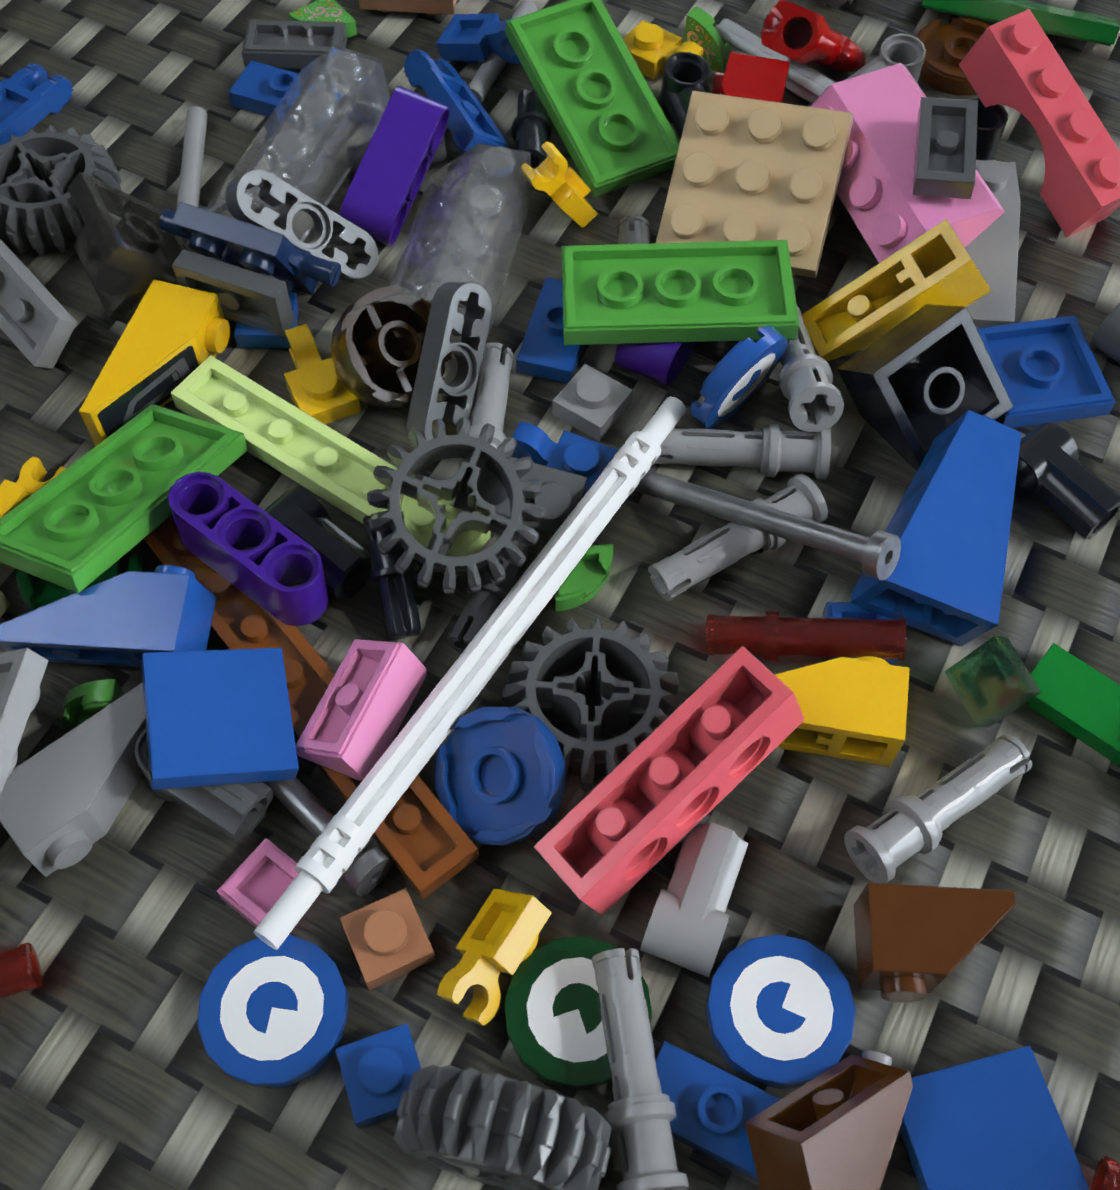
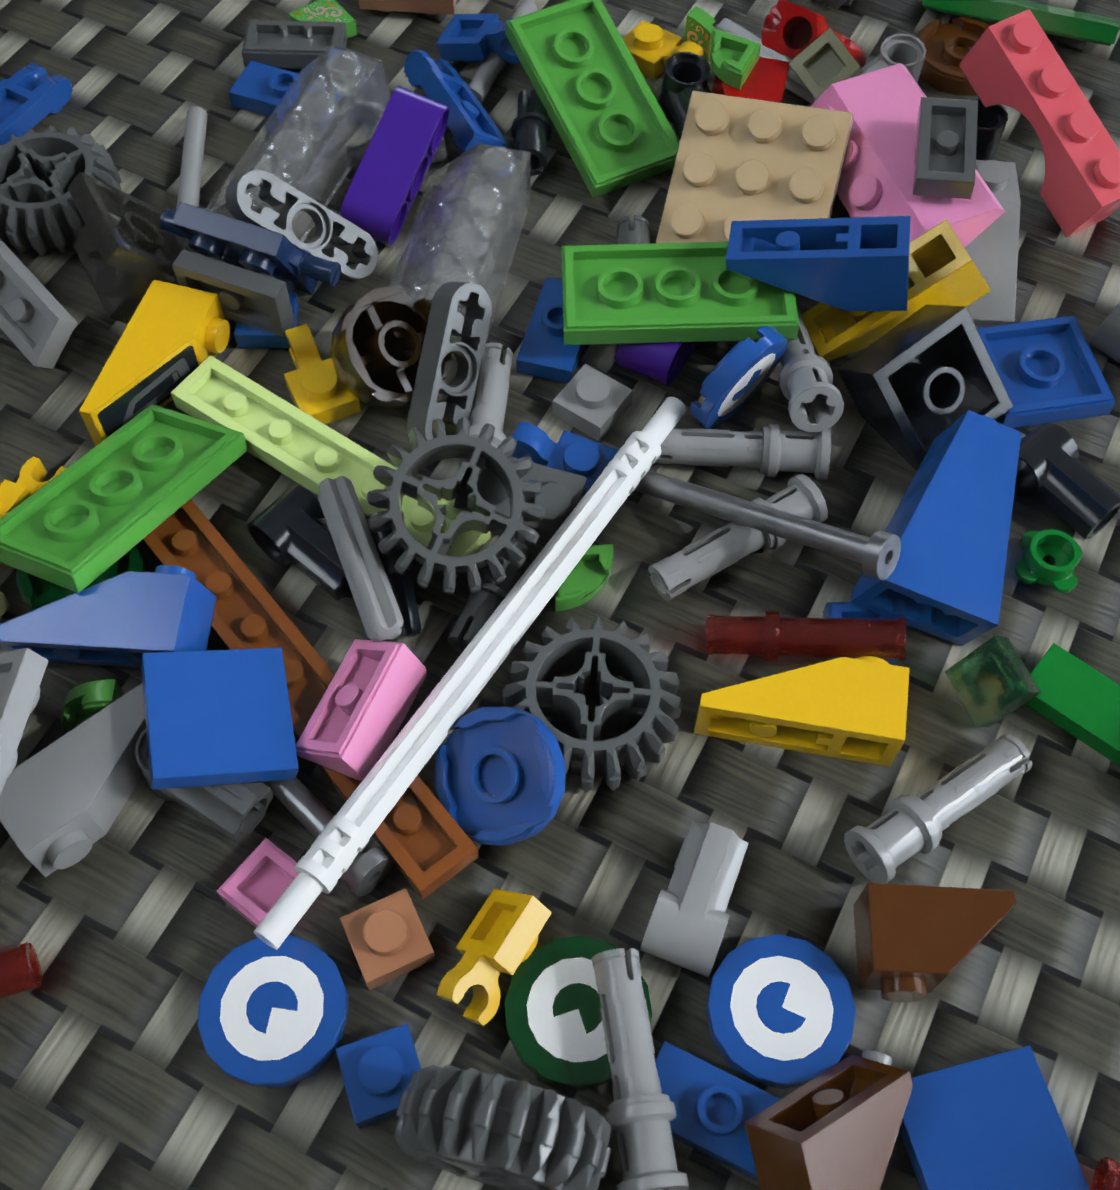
dark purple beam [168,472,328,626] -> none
yellow plate [521,142,598,229] -> none
coral brick [534,646,805,916] -> none
none -> light grey axle [318,476,404,642]
none -> bright green tile [708,29,761,90]
none -> blue slope [726,216,911,312]
none -> olive plate [788,28,863,100]
none -> green plate [1015,529,1082,593]

